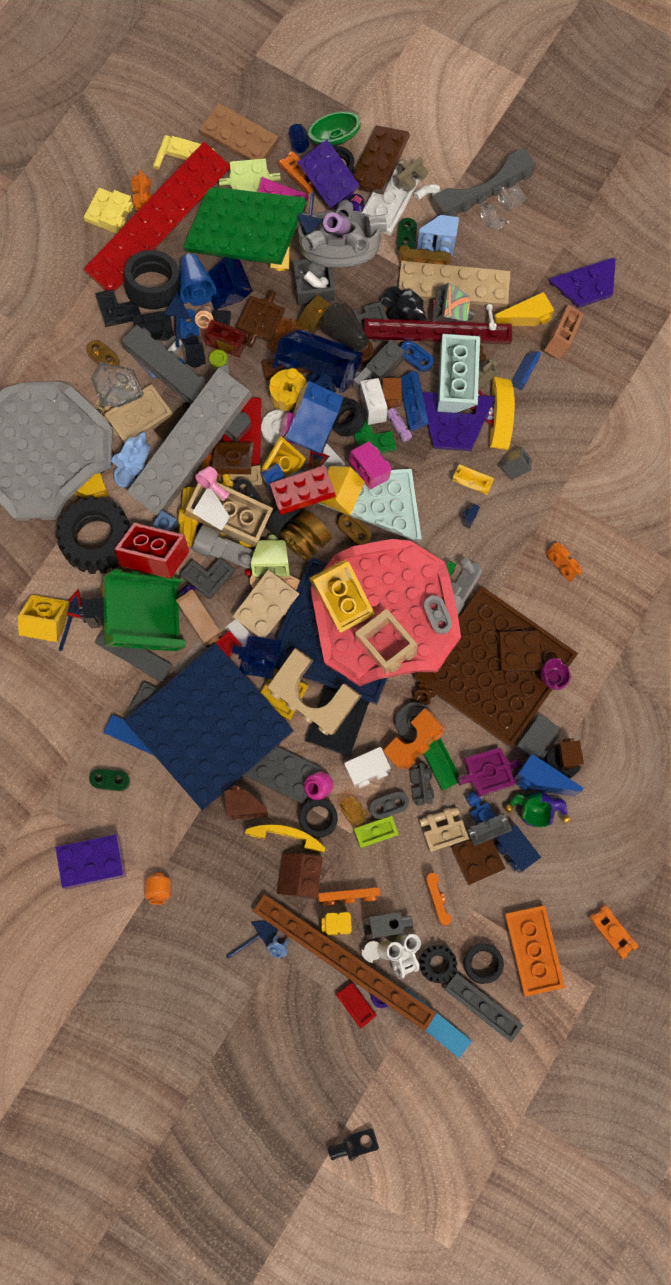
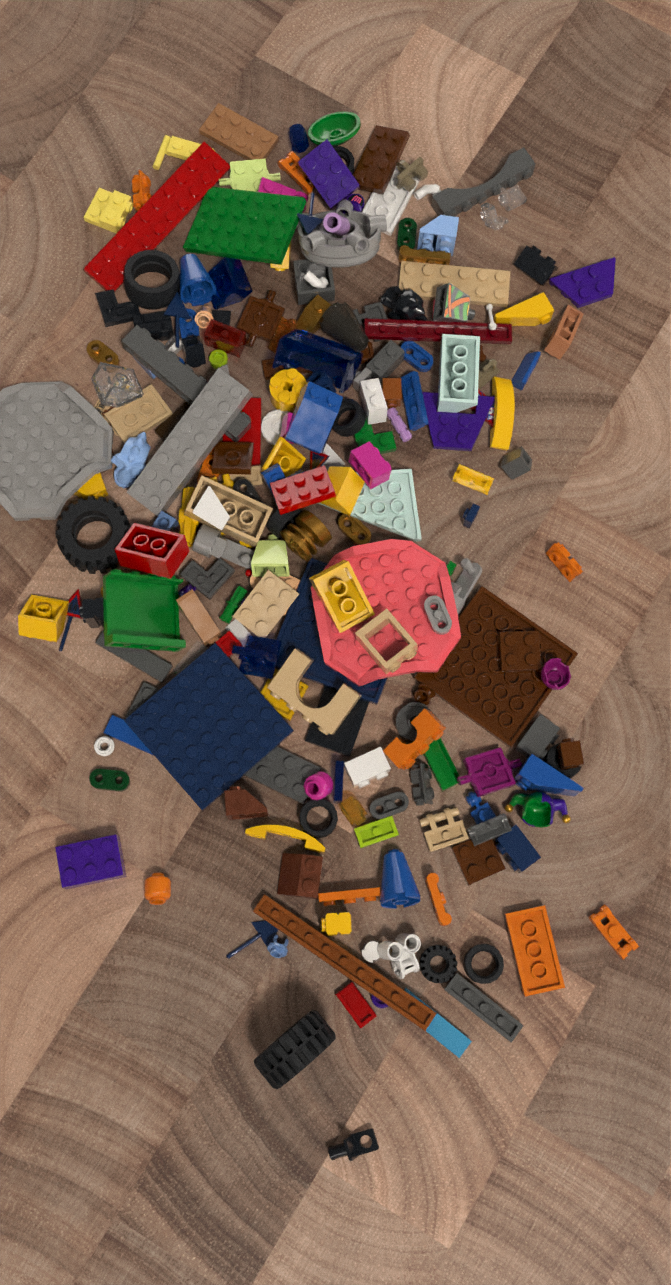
bright pink bar [195,467,230,501] -> none
dark grey torso [362,912,413,940] -> none
none -> white plate [94,736,115,756]
none -> green axle [219,586,247,624]
none -> black tyre [254,1009,336,1089]
none -> clear blue tile [334,761,344,804]
none -> blue cone [380,849,421,909]
none -> black bracket [514,245,558,286]

